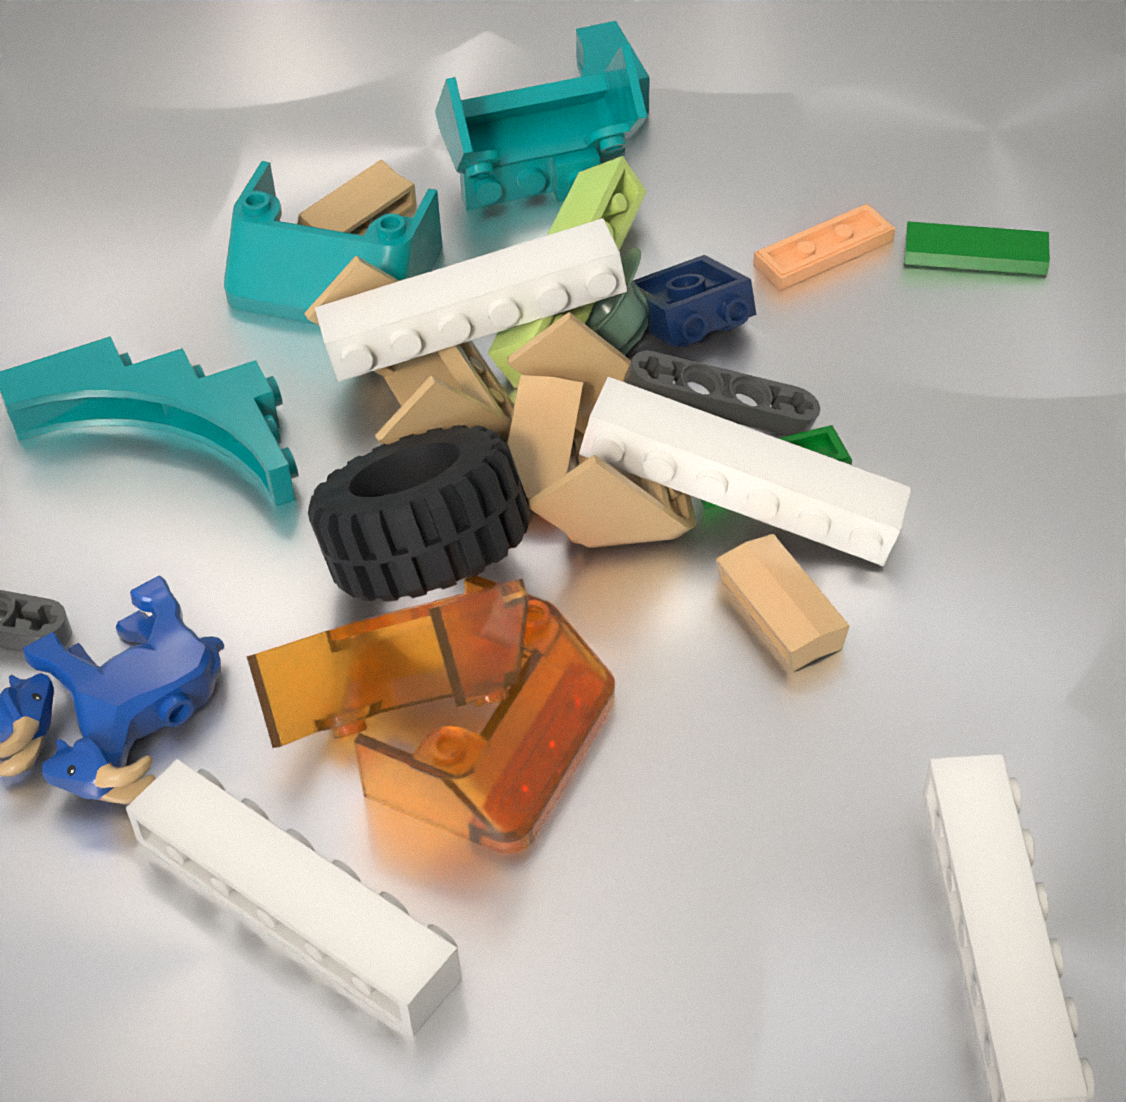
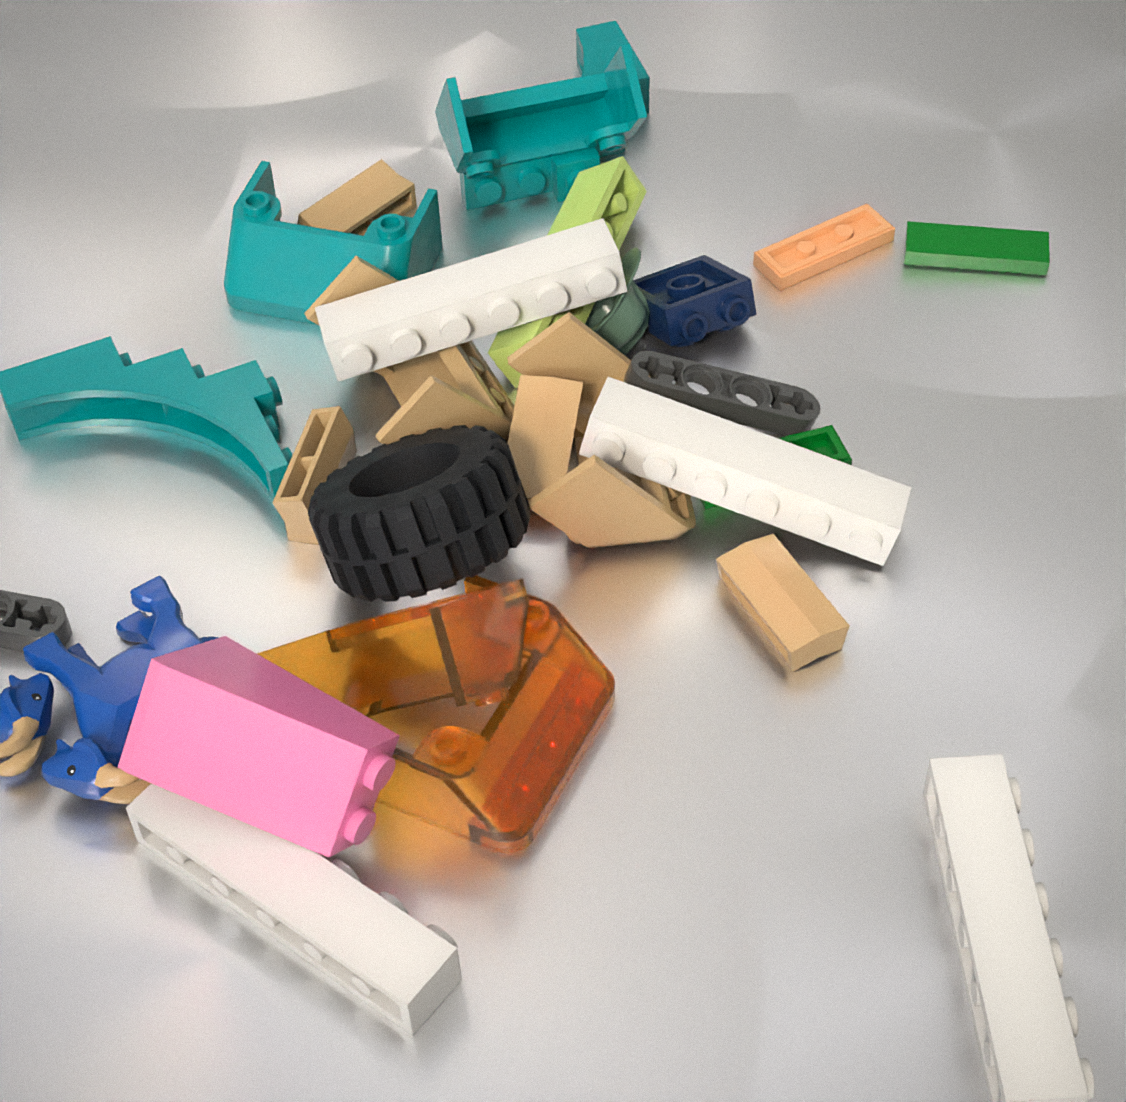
none -> bright pink slope [118,636,400,857]
none -> tan piece [273,406,357,545]

